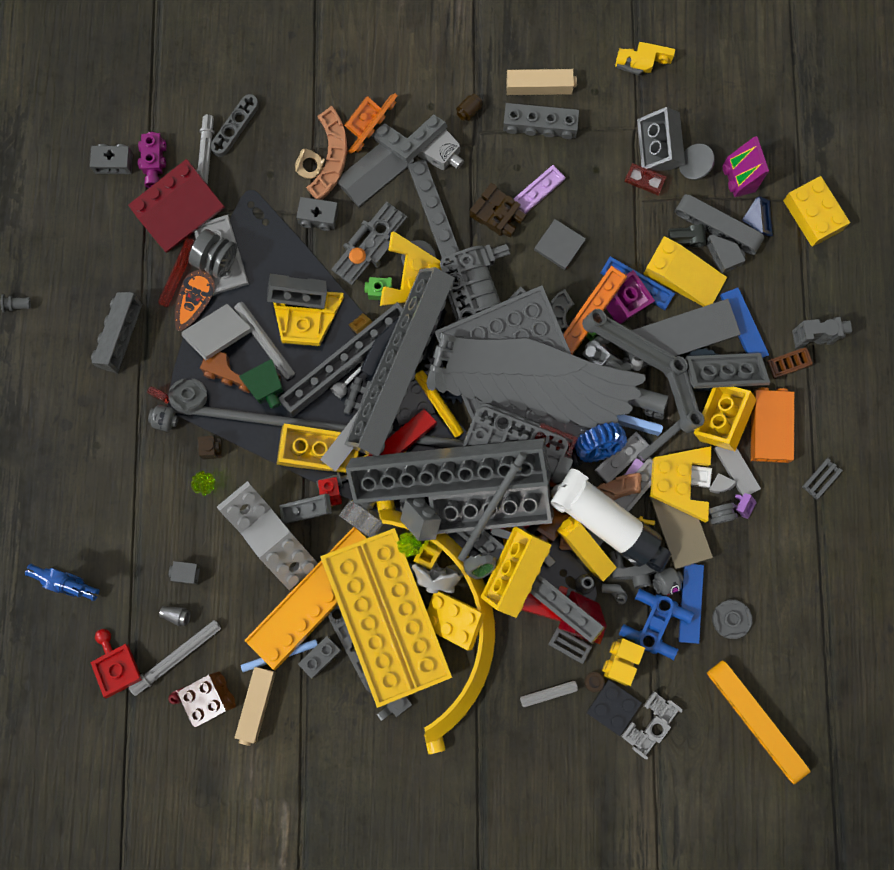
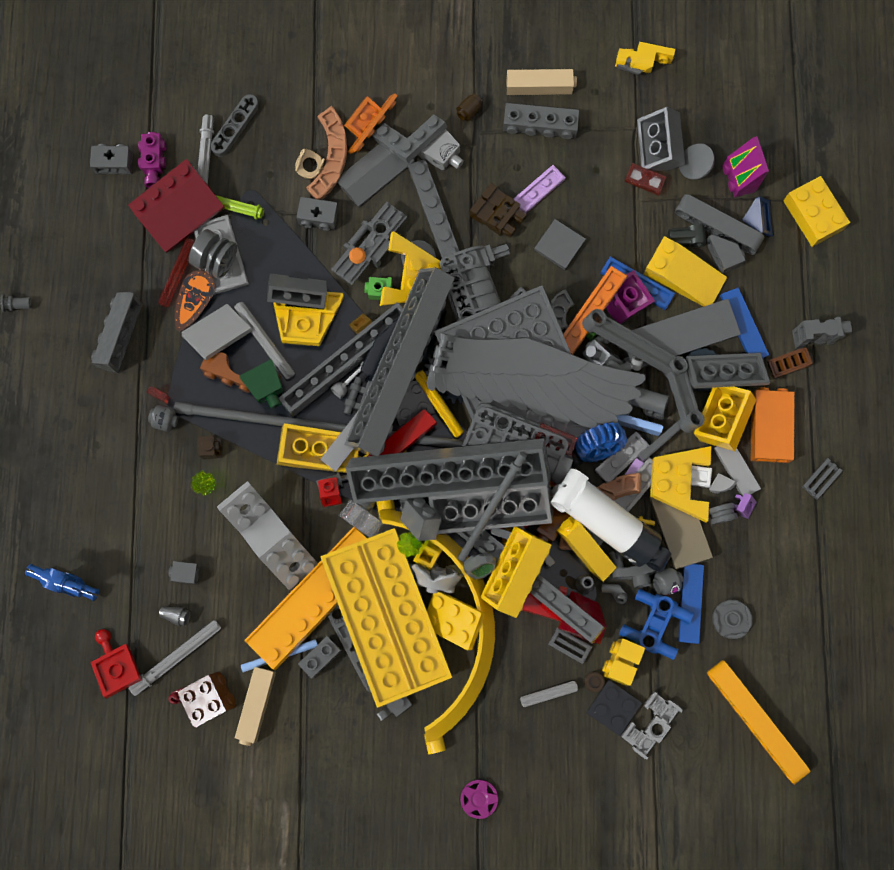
dark grey tile [169,378,207,413] -> none
dark grey tile [279,494,332,524] -> none
none -> lime axle [216,195,264,219]
none -> magenta wheel [460,780,498,819]

